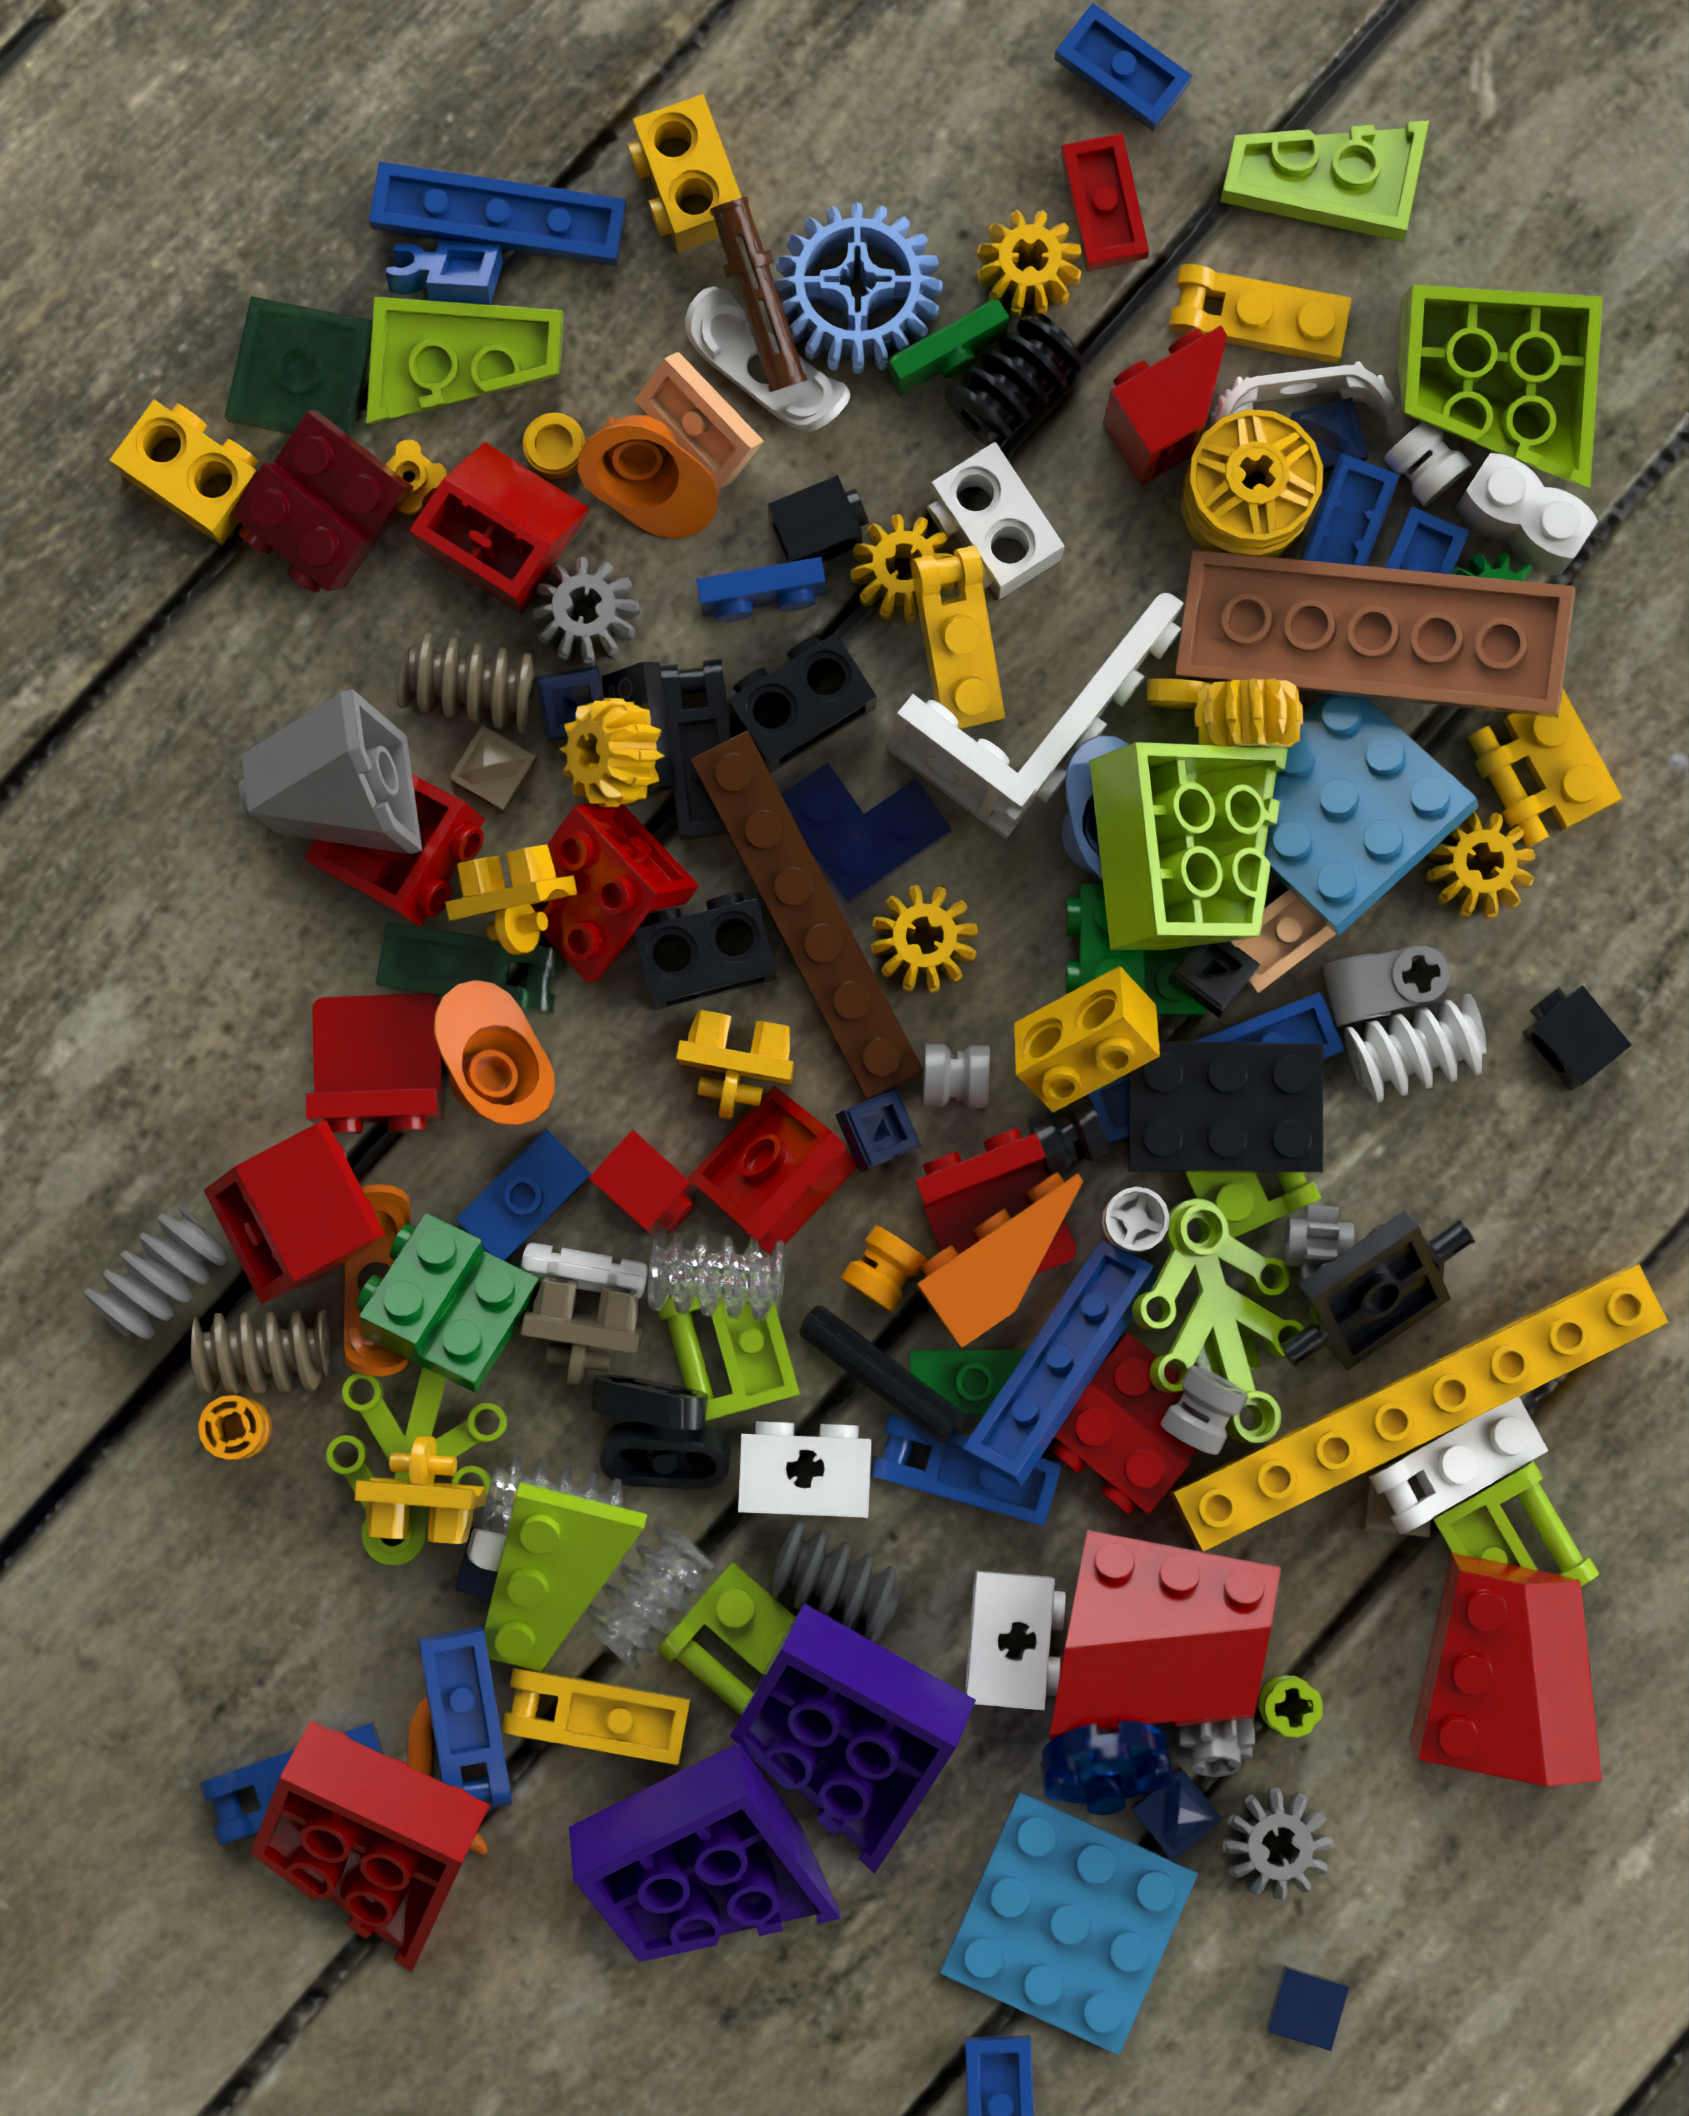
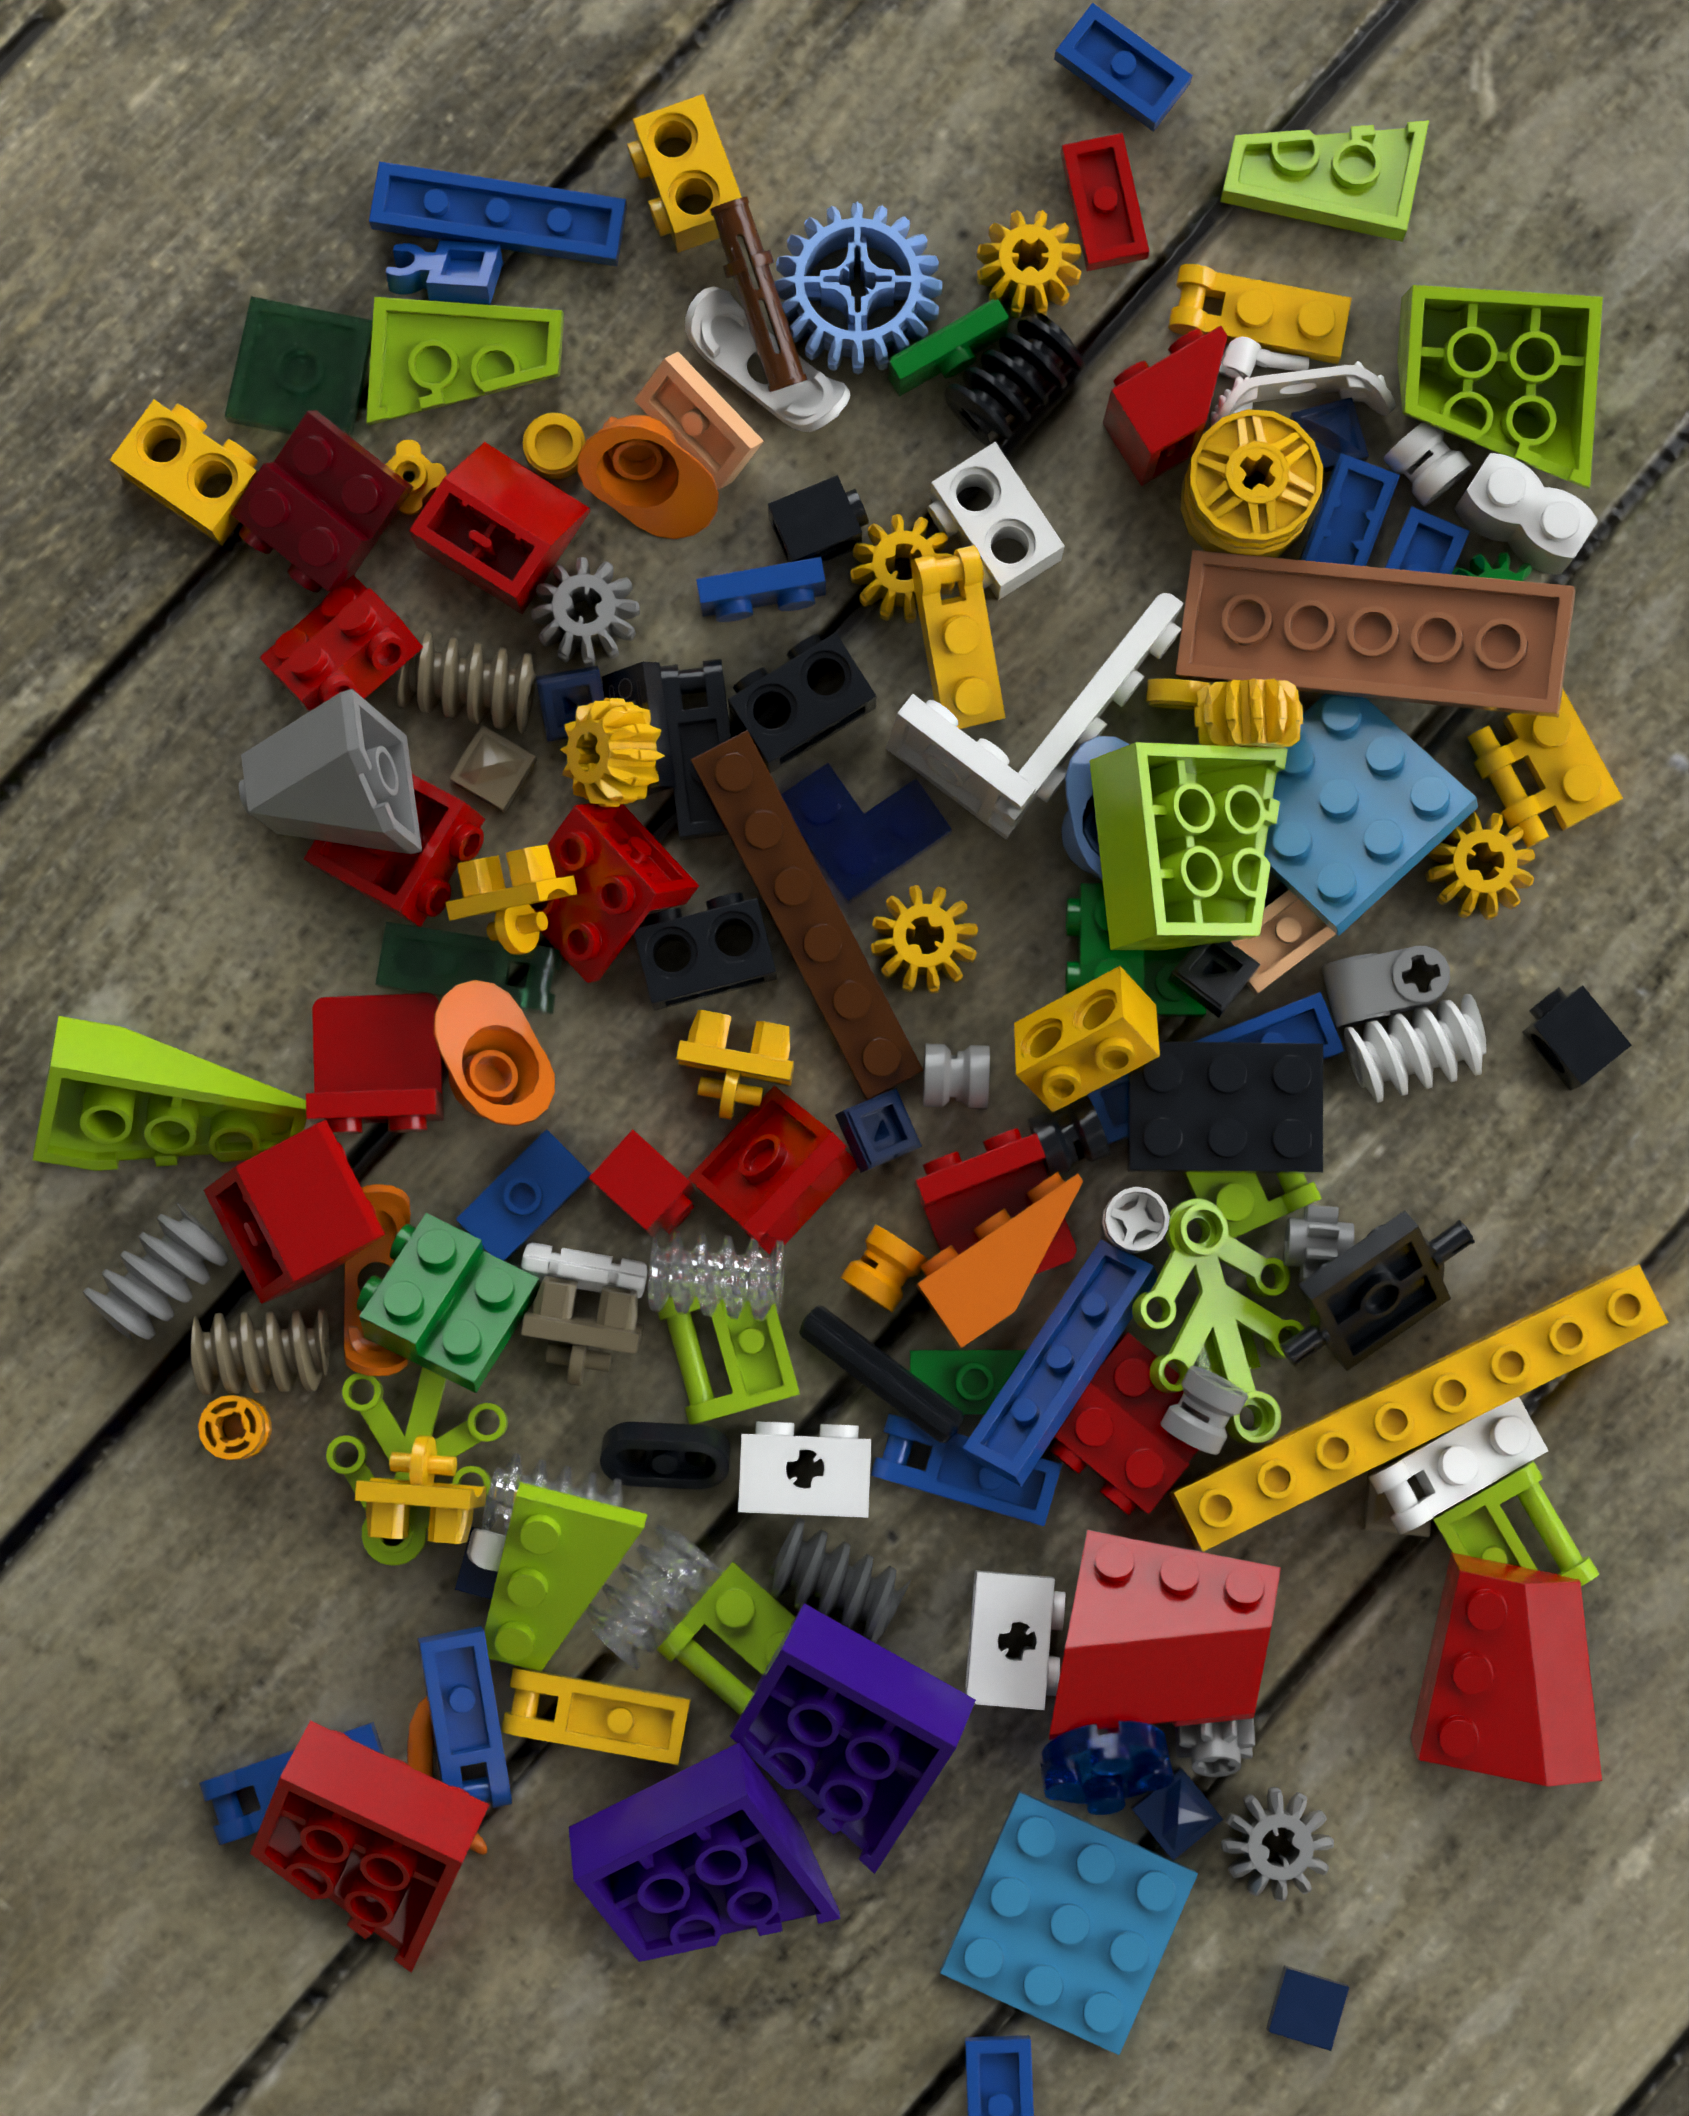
black beam [591,1375,708,1430] -> none
lime bush [1258,1675,1323,1738] -> none
none -> lime wedge [32,1016,307,1171]
none -> red plate [259,575,423,712]
none -> white hand [1219,337,1309,380]

